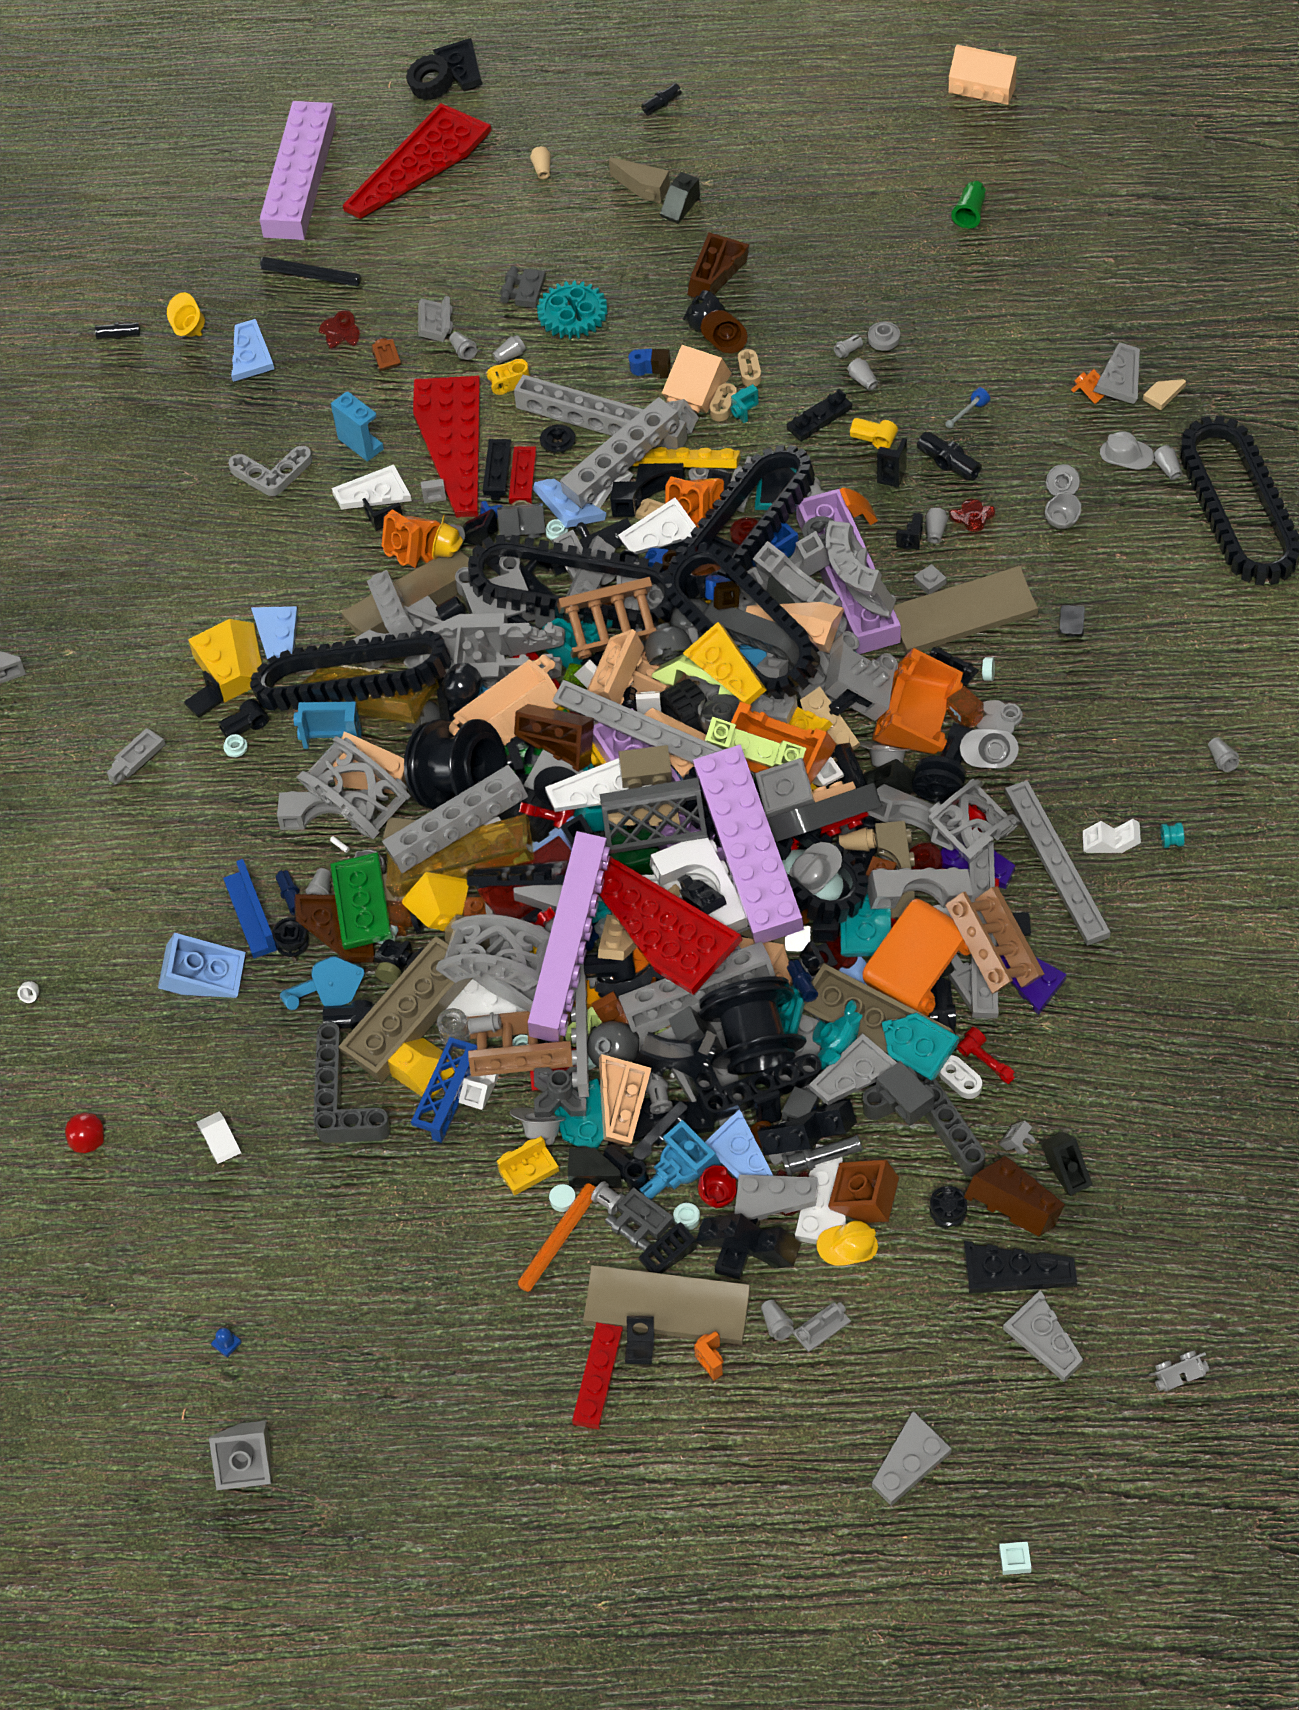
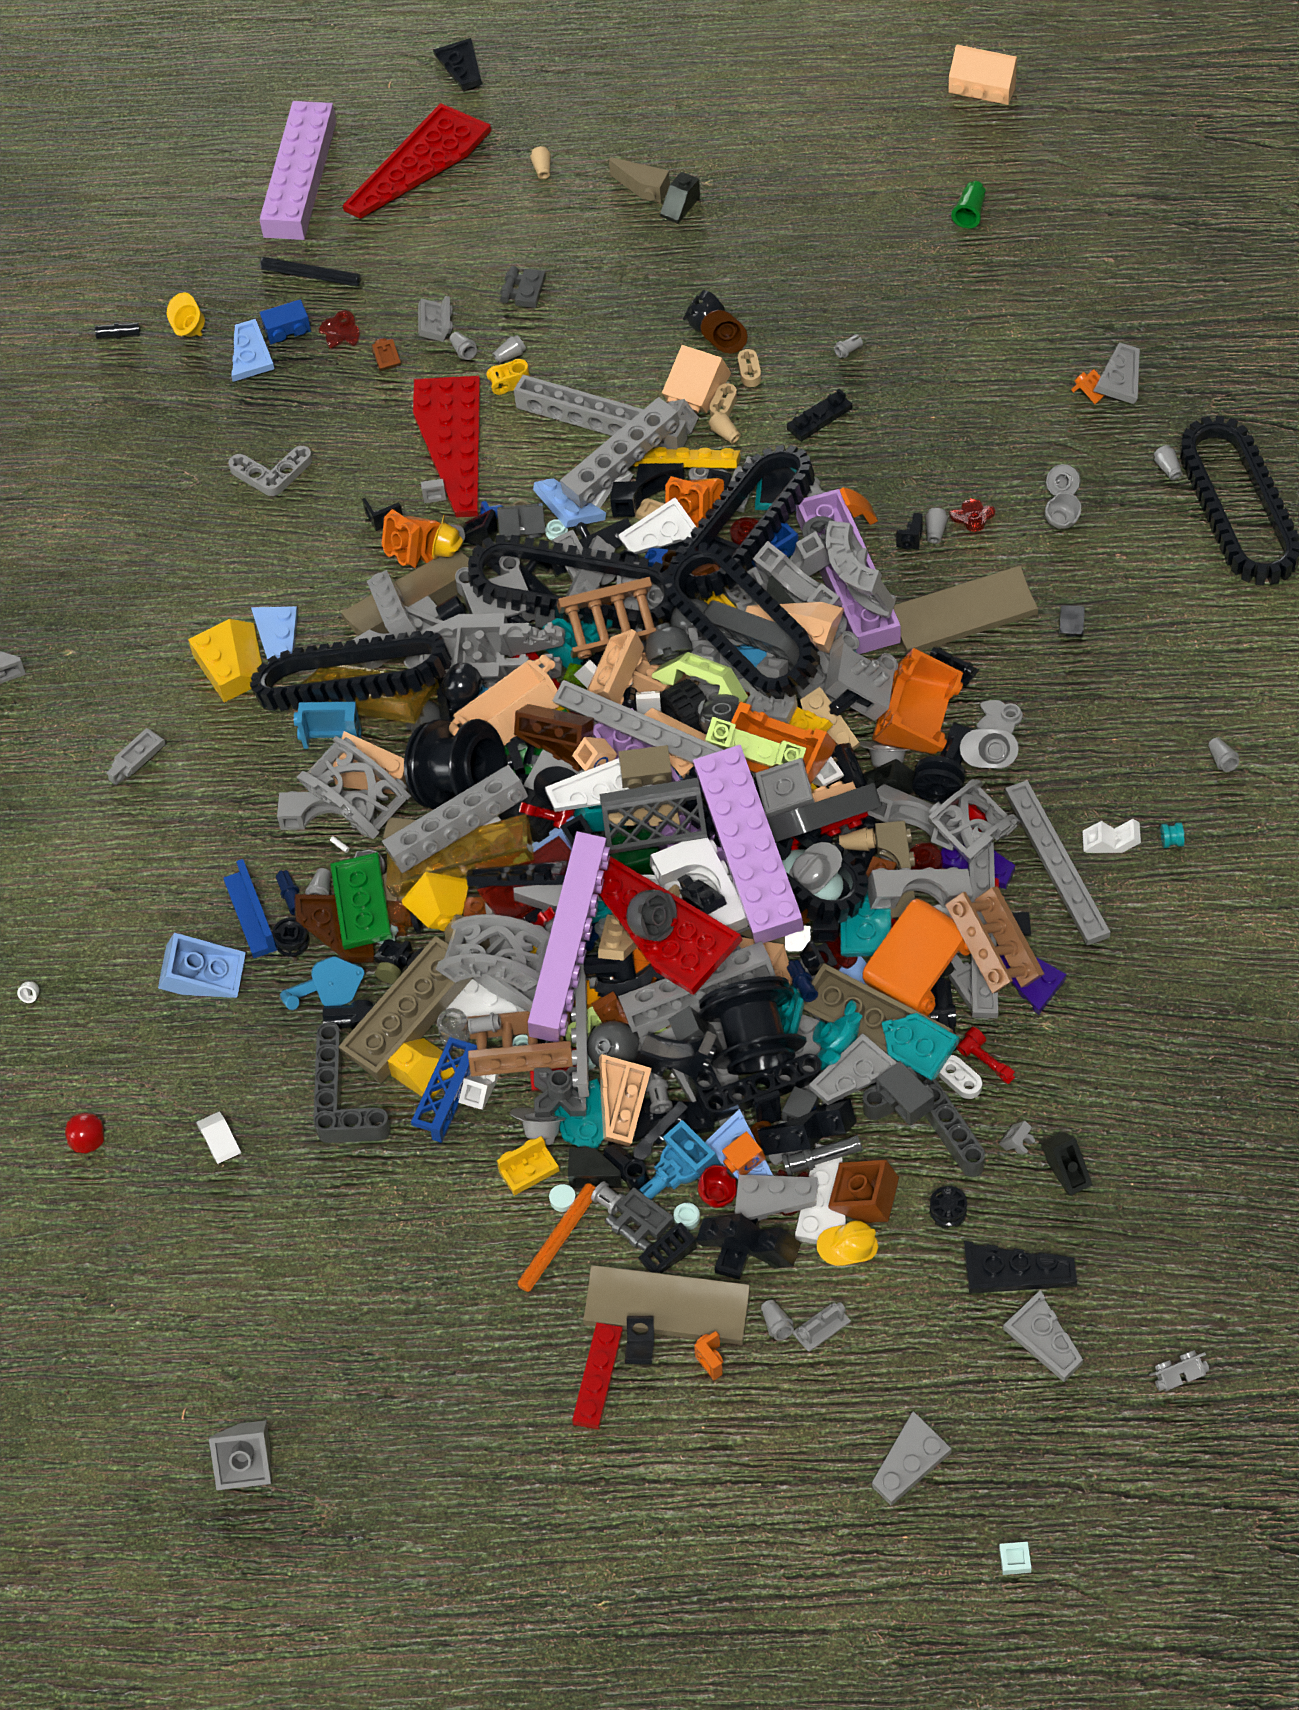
black bracket [184,671,224,718] -> none
blue piece [211,1328,242,1358] -> none
black piece [218,699,269,739] -> none
light aqua plate [223,734,248,757] -> none
dark azure panel [331,392,384,462] -> none
white wing [332,465,412,510] -> none
black tyre [406,54,454,100] -> none
black plate [483,439,512,501] -> none
red plate [509,446,537,504] -> none
teal gear [537,280,608,339] -> none
black gear [540,424,575,455] -> none
leg [628,349,671,379] -> none
black pin [641,83,682,116] -> none
yellow wing [683,622,766,705] -> none
reddish brown wedge [687,232,750,298] -> none
dark brown leg [705,575,740,610] -> none
teal bracket [730,384,759,423] -> none
light grey cone [847,358,878,391] -> none
yellow piece [850,418,898,449] -> none
light grey plate [868,321,900,351] -> none
black panel [877,438,907,488] -> none
light grey plate [914,564,947,594] -> none
black piece [917,431,982,481] -> none
hinge [945,387,991,429] -> none
clear orange brick [946,686,984,727] -> none
reddish brown wedge [964,1156,1065,1237] -> none
light aqua tile [982,657,995,681] -> none
light grey piece [1100,431,1154,470] -> none
tan tile [1143,379,1186,410] -> none
none -> blue brick [260,299,311,344]
none -> light nougat brick [572,737,618,771]
none -> dark grey cylinder [626,890,677,941]
none -> tan cone [708,412,741,444]
none -> orange brick [722,1131,766,1175]

